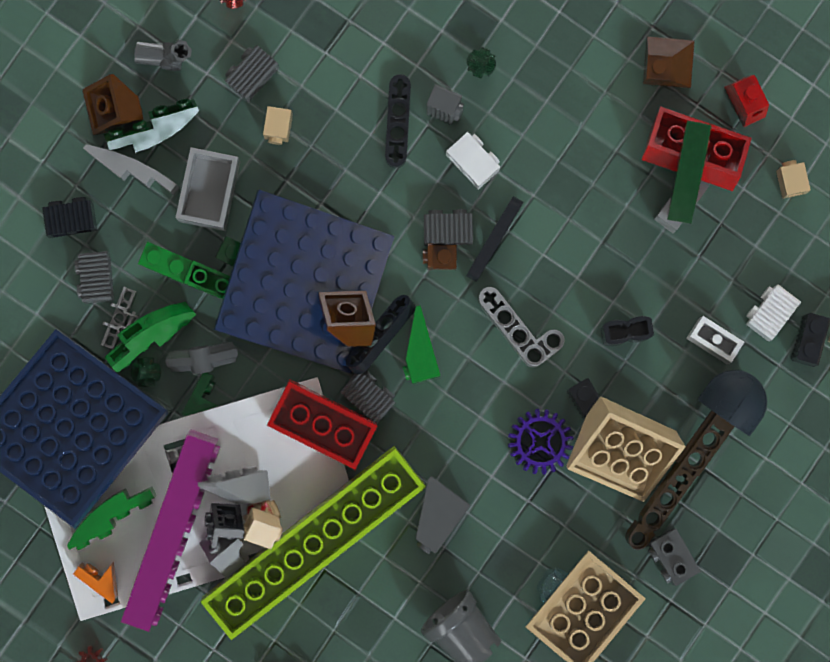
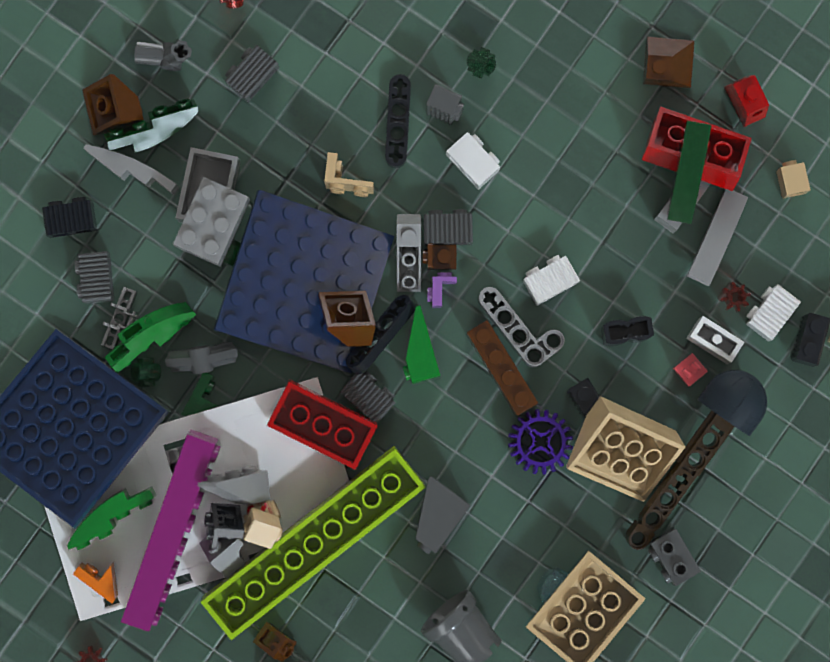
green slope [138,242,230,300] -> none
tan brick [263,106,293,145] -> none
black beam [466,196,524,282] -> none
none -> light grey piece [173,177,251,267]
none -> reddish brown bracket [253,621,297,662]
none -> tan bracket [324,152,374,197]
none -> light grey slope [397,214,421,292]
none -> medium lavender bracket [427,272,457,308]
none -> reddish brown brick [466,320,538,417]
none -> white brick [523,255,580,306]
none -> coral tile [673,353,708,387]
none -> light grey slope [687,189,748,286]
none -> clear red gear [720,282,751,313]

